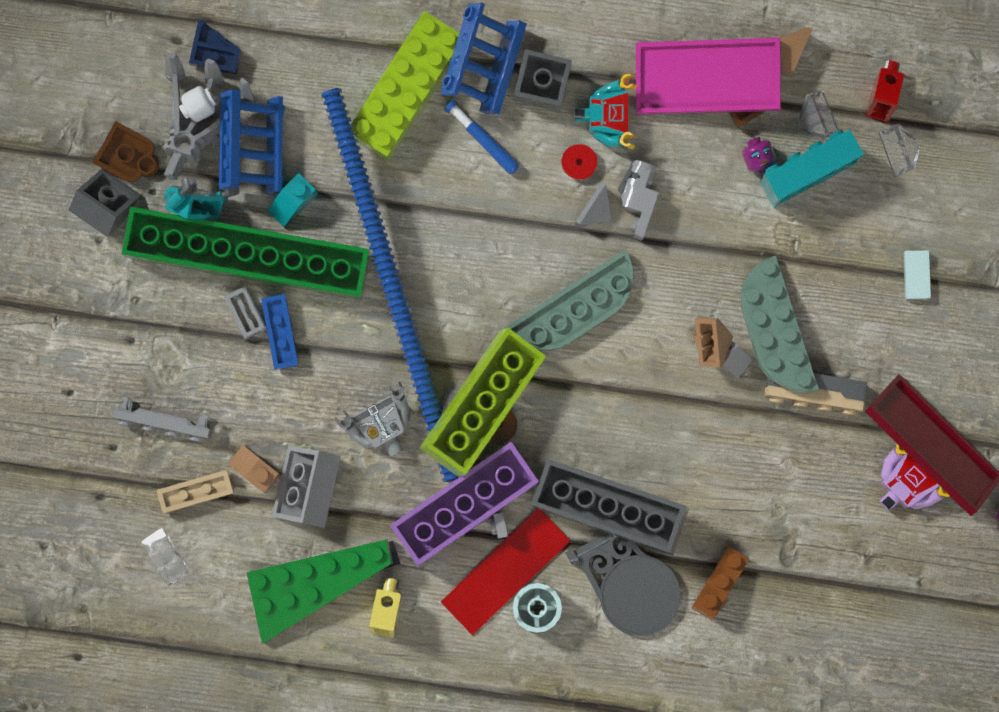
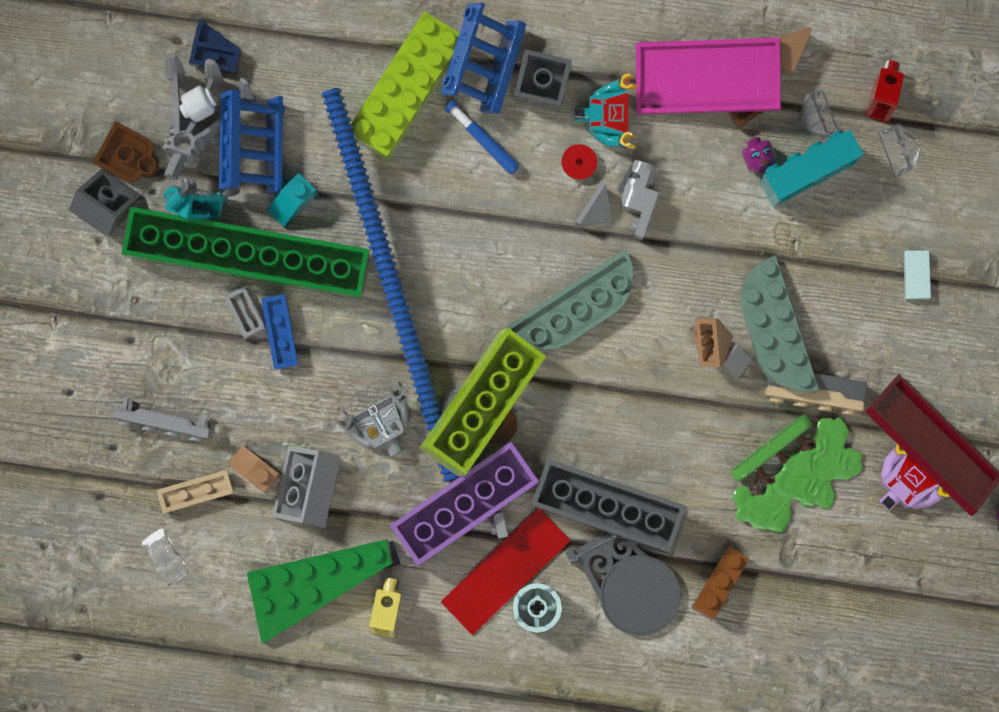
none -> bright green plant [730,414,863,532]

